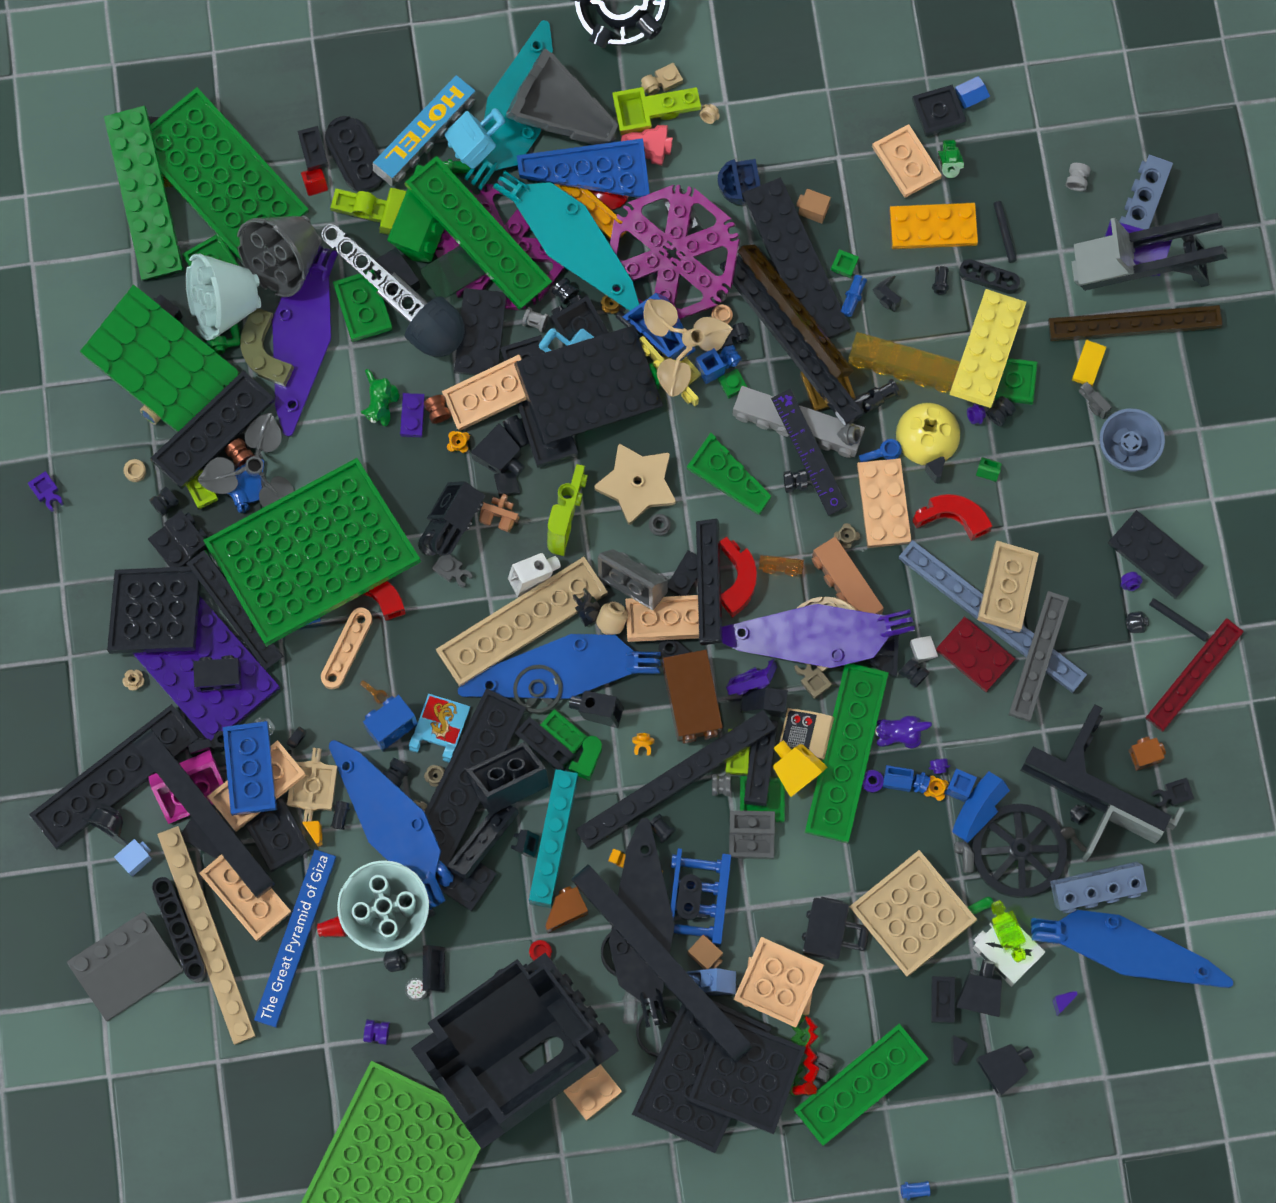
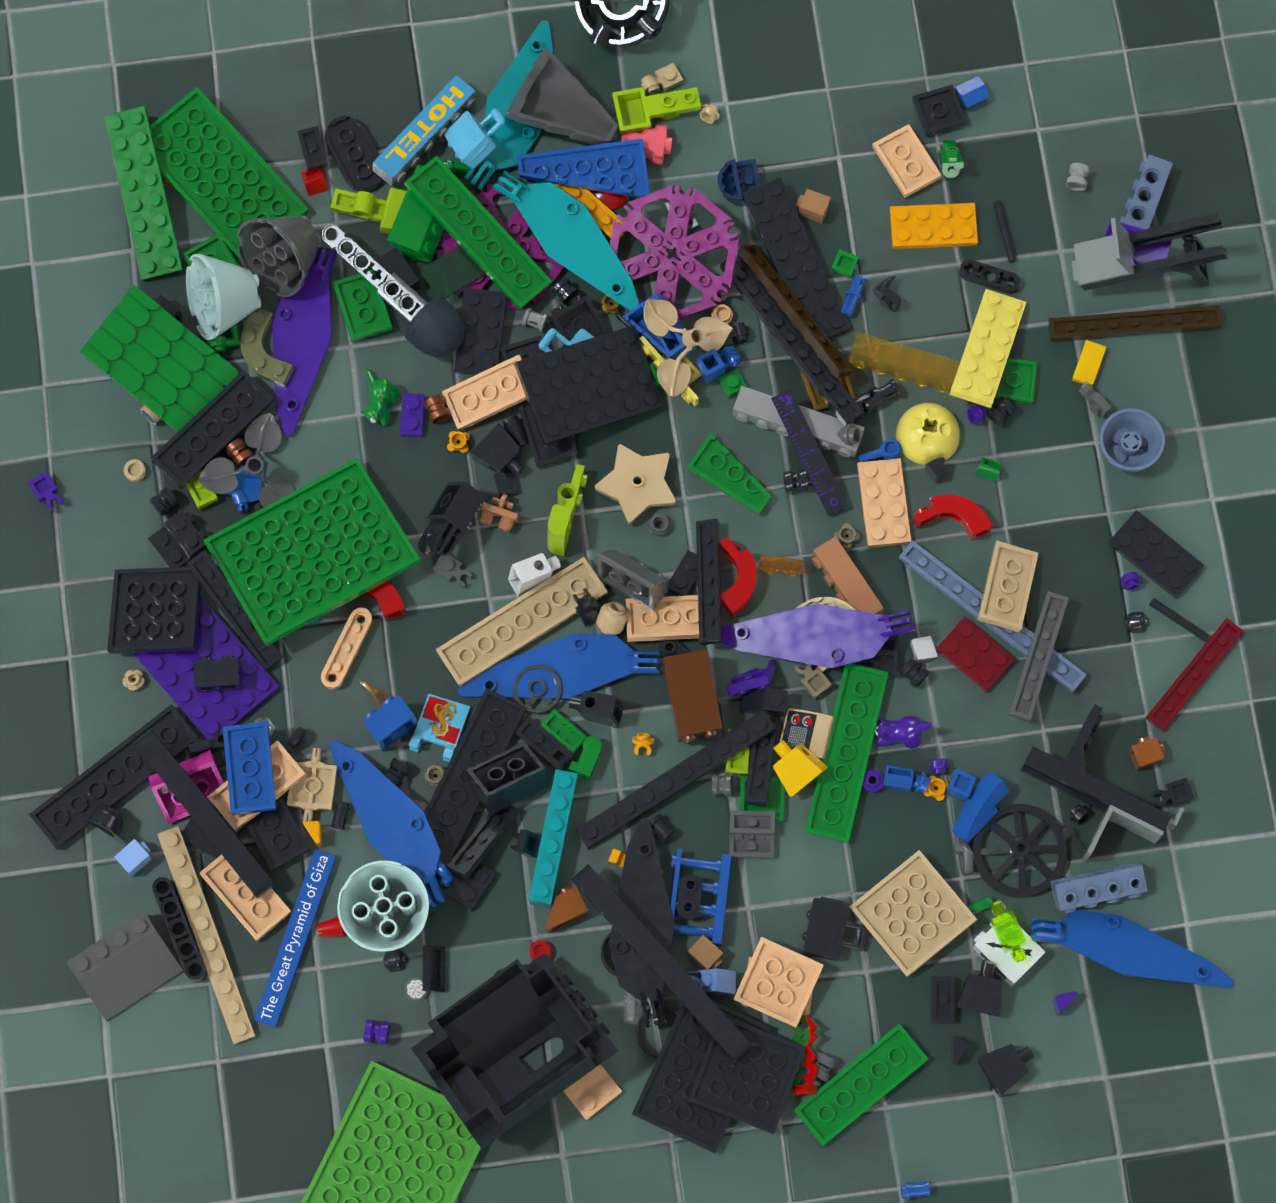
black pin [932,266,949,295] -> none

